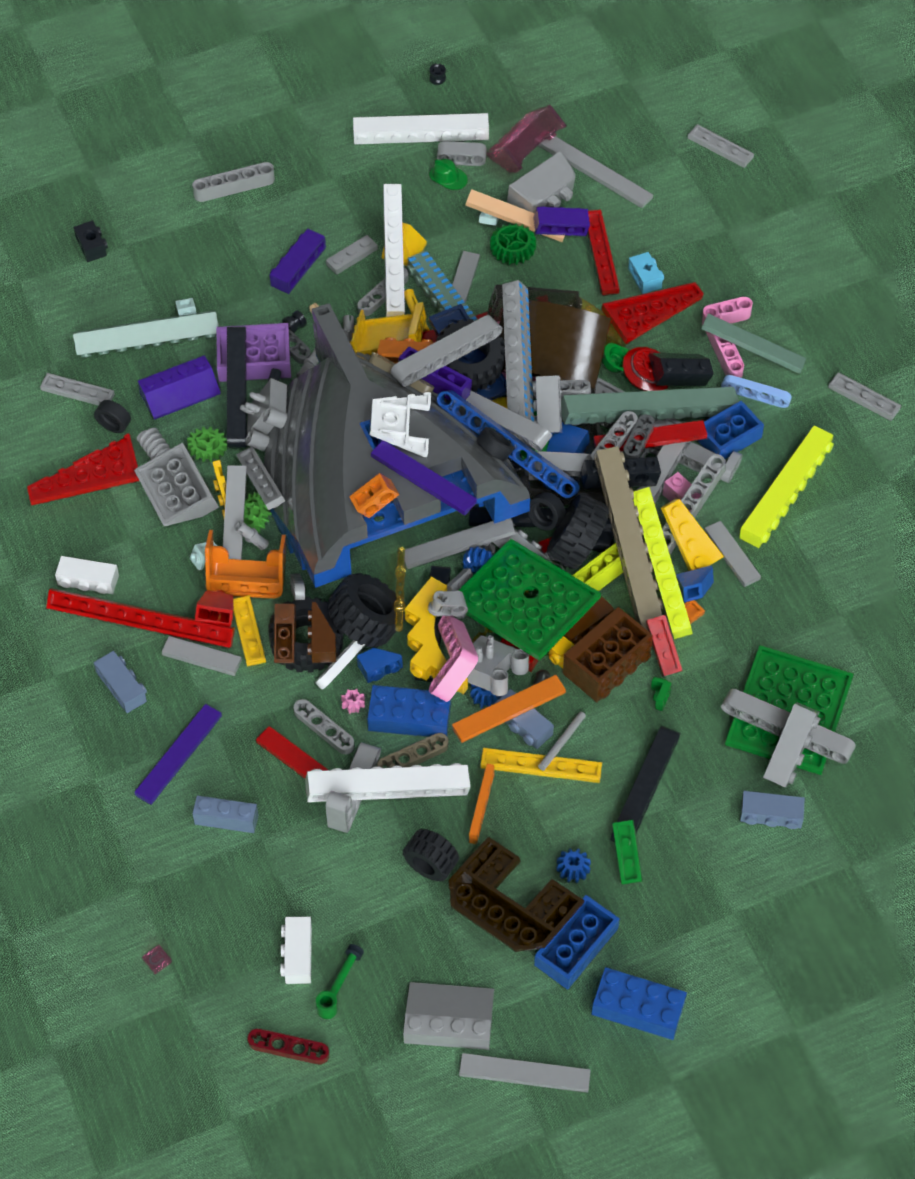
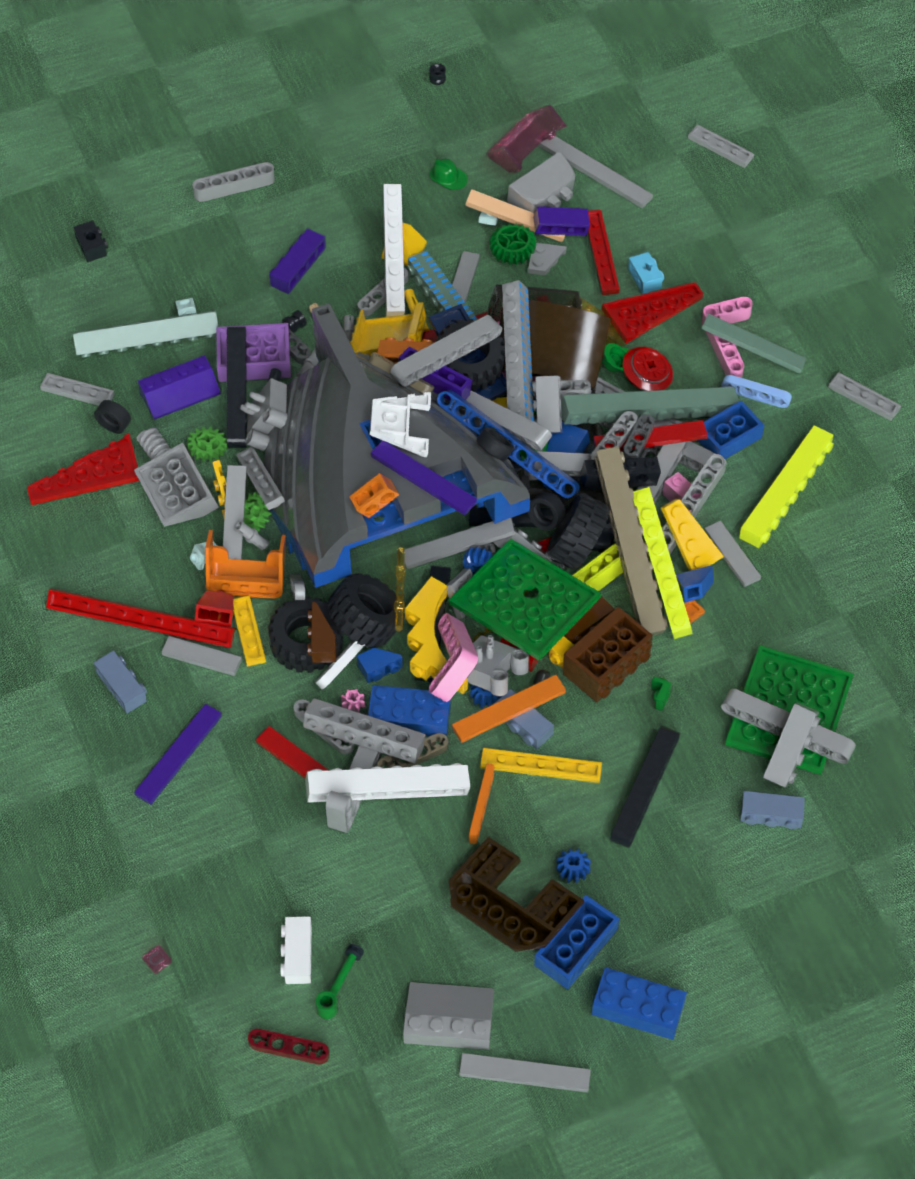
white brick [55,556,119,594] -> none
sand blue brick [192,796,259,833] -> none
reddish brown slope [274,604,296,663] -> none
light grey plate [326,235,378,275] -> none
white brick [353,113,489,144] -> none
black tyre [402,829,459,882] -> none
light grey piece [428,591,468,617] -> none
light grey beam [437,141,487,166] -> none
light grey bar [538,712,586,771] -> none
green plate [612,820,643,885] -> none
plate [645,615,683,677] -> none
black slope [649,353,714,386] -> none
light grey beam [720,451,743,483] -> none
none -> light grey brick [303,698,425,763]
none -> light grey wing [528,243,567,275]

